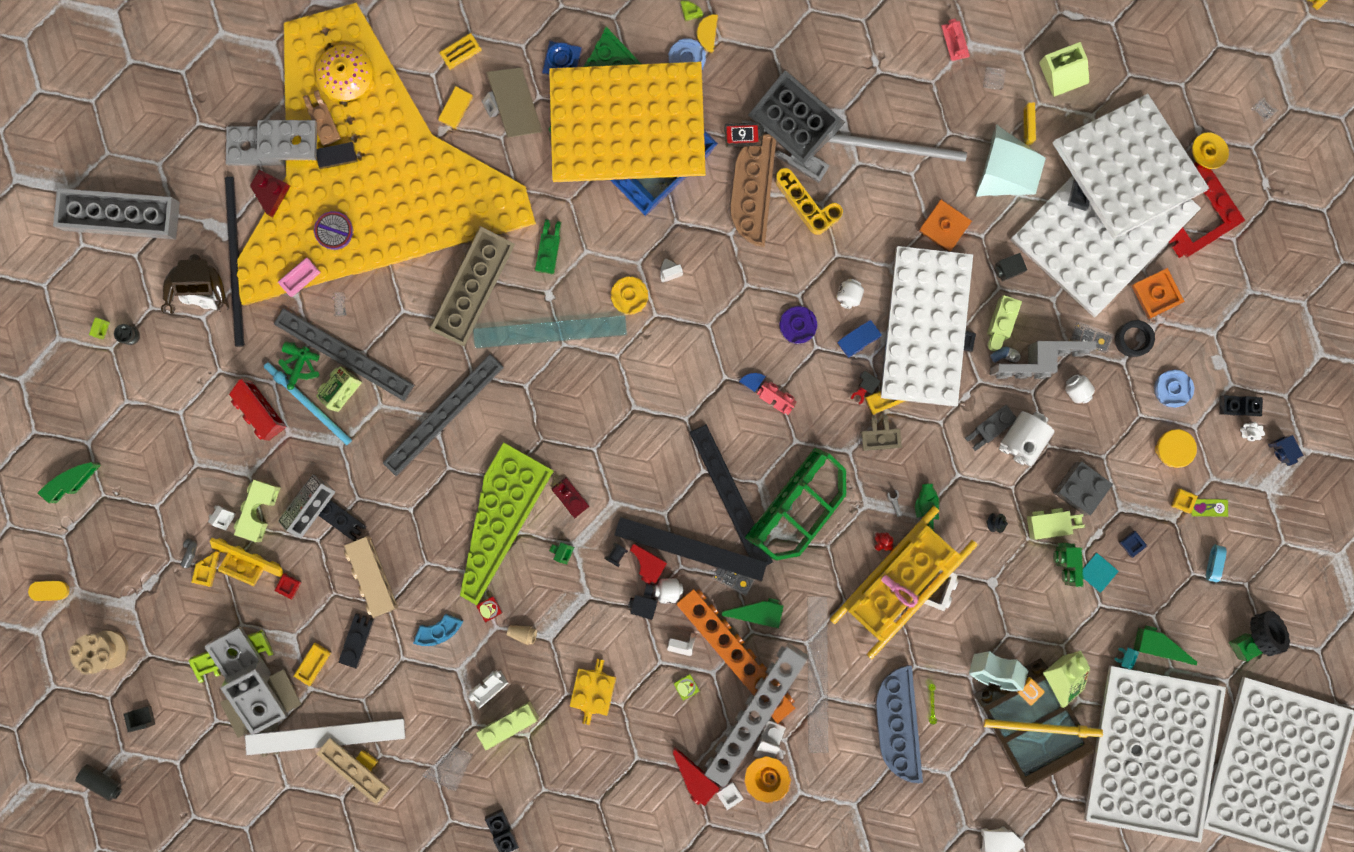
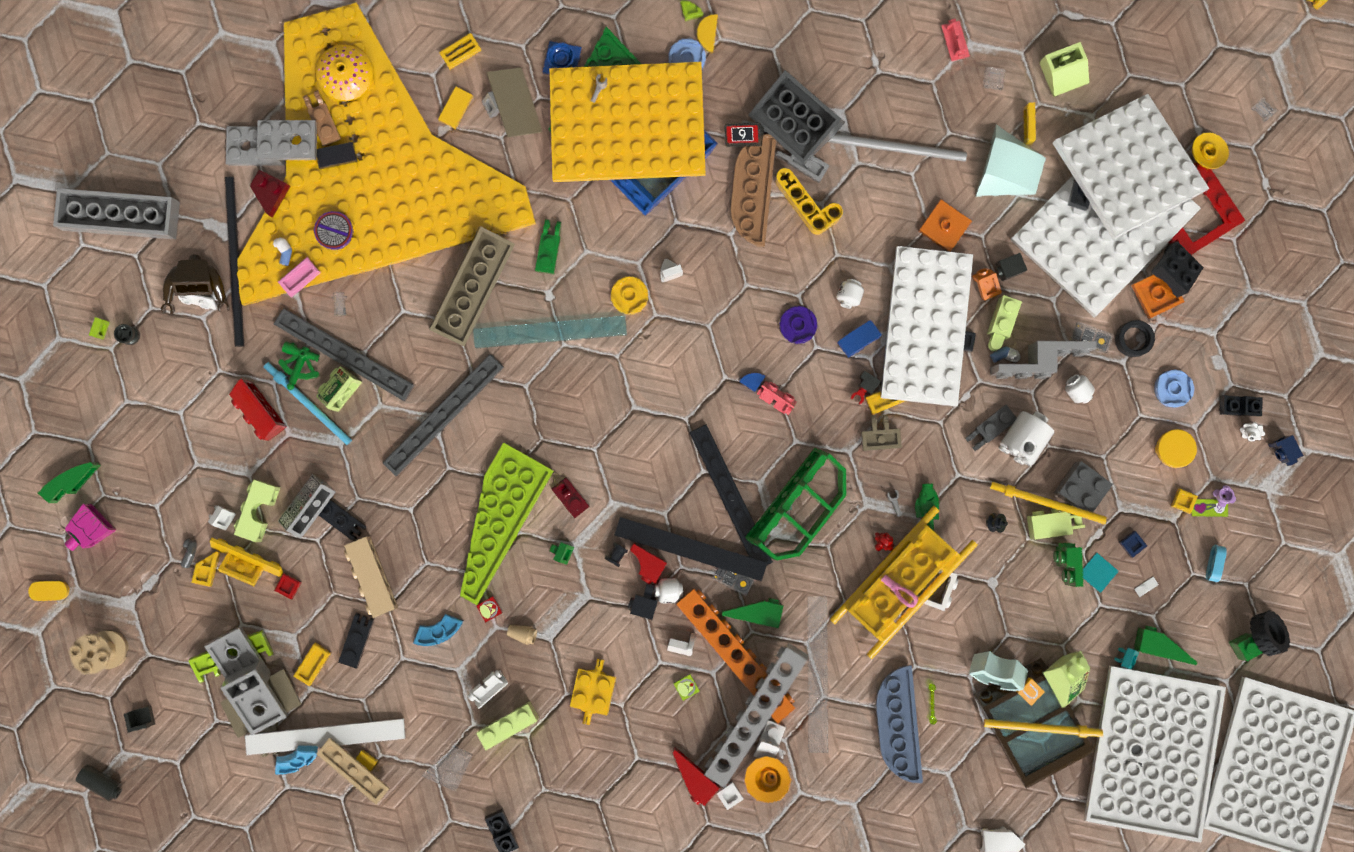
none -> dark pink torso [64,504,116,551]
none -> arm [273,237,292,266]
none -> dark azure tile [275,745,318,775]
none -> light grey hand [590,74,608,103]
none -> orange bracket [972,268,1002,301]
none -> yellow bar [990,481,1107,524]
none -> white piece [1134,577,1159,597]
none -> black brick [1151,241,1204,298]
none -> lavender plate [1213,485,1236,507]

